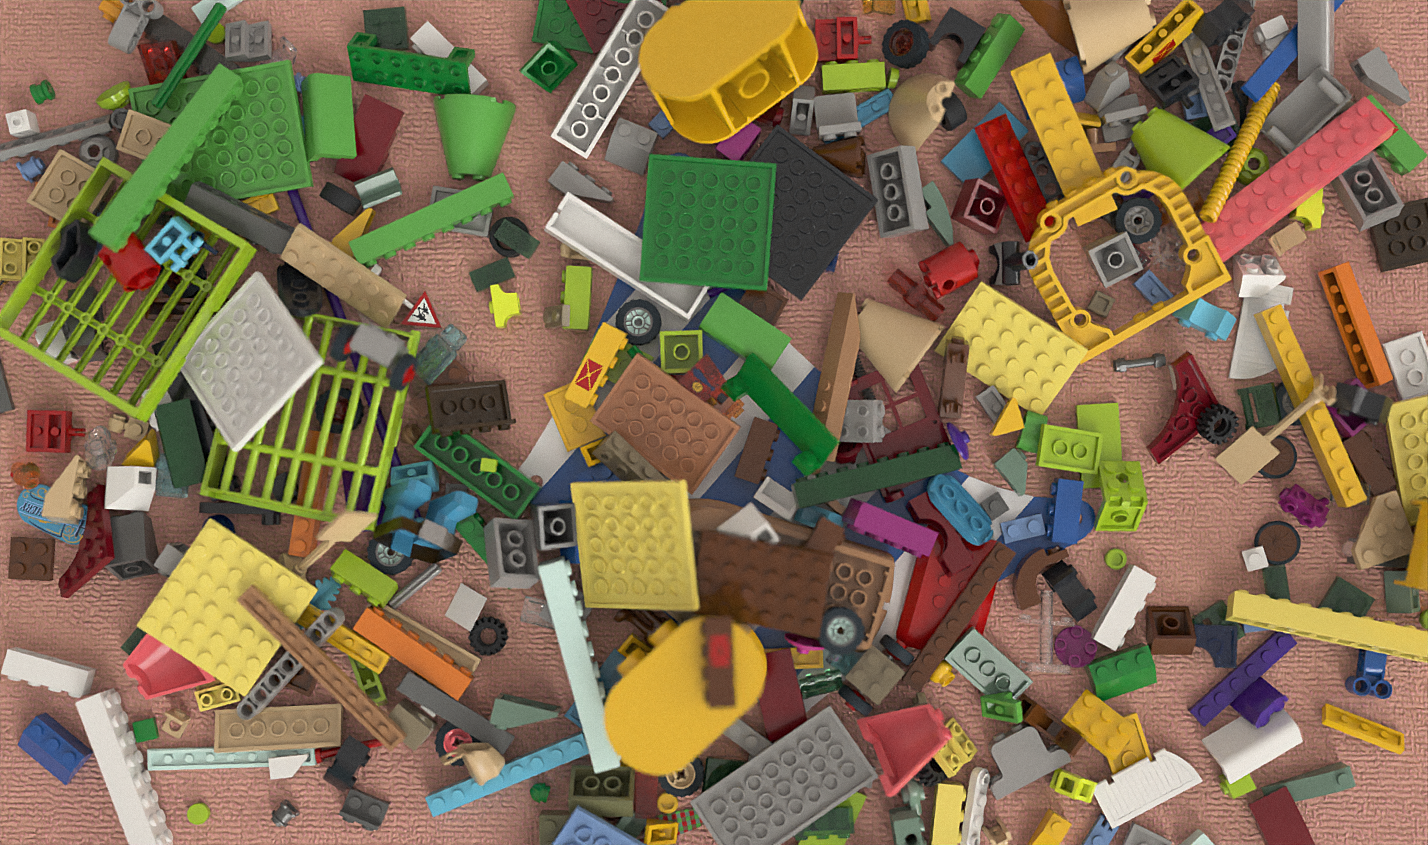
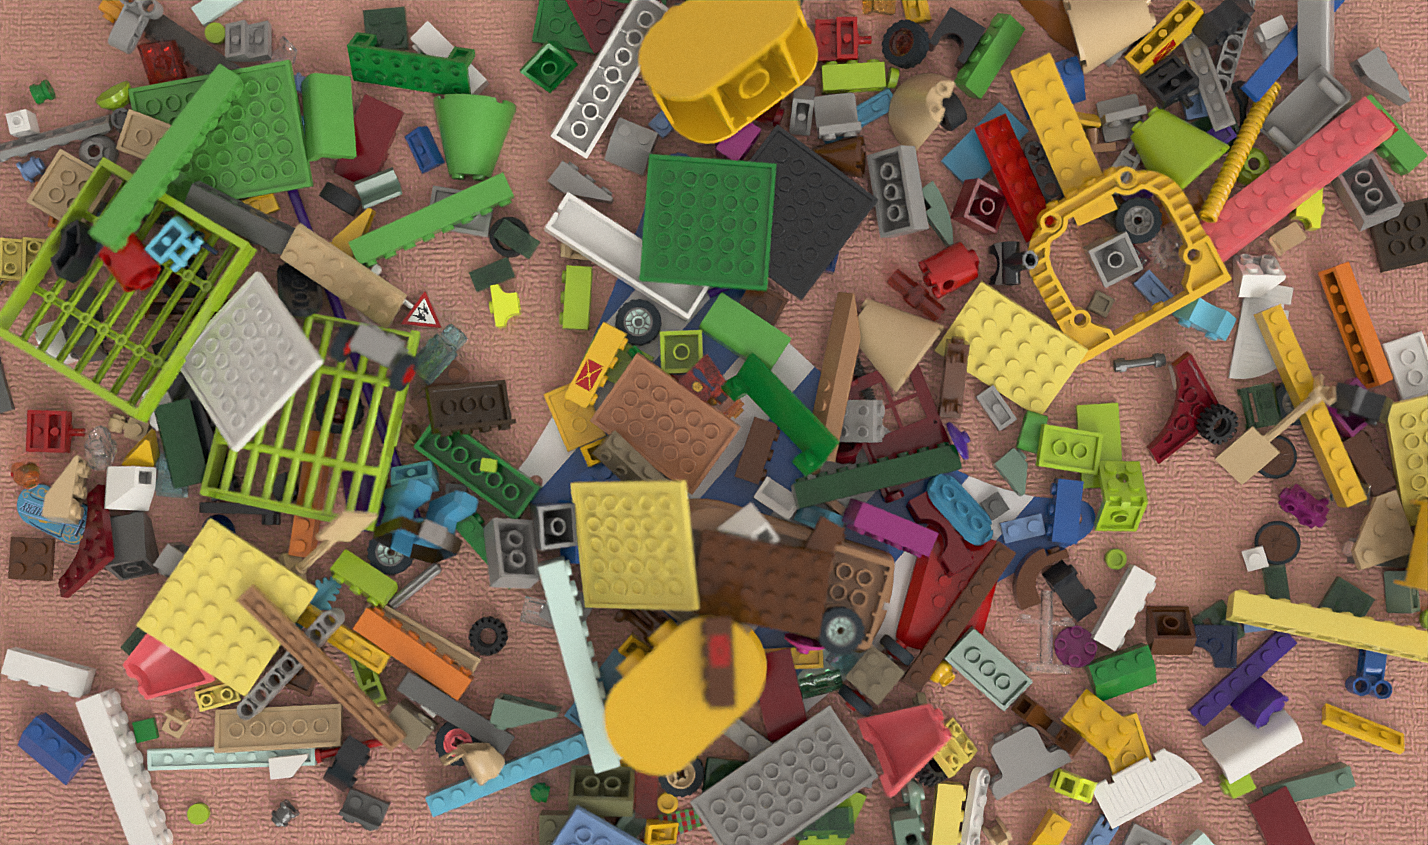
green axle [151,2,227,109] -> none
white sticker [445,583,487,632] -> none
dark tan plate [543,304,570,329] -> none
bright green slope [980,692,1023,724] -> none
yellow slope [989,397,1024,436] -> none
light grey slope [1084,61,1130,112] -> none
none -> blue slope [404,126,445,174]

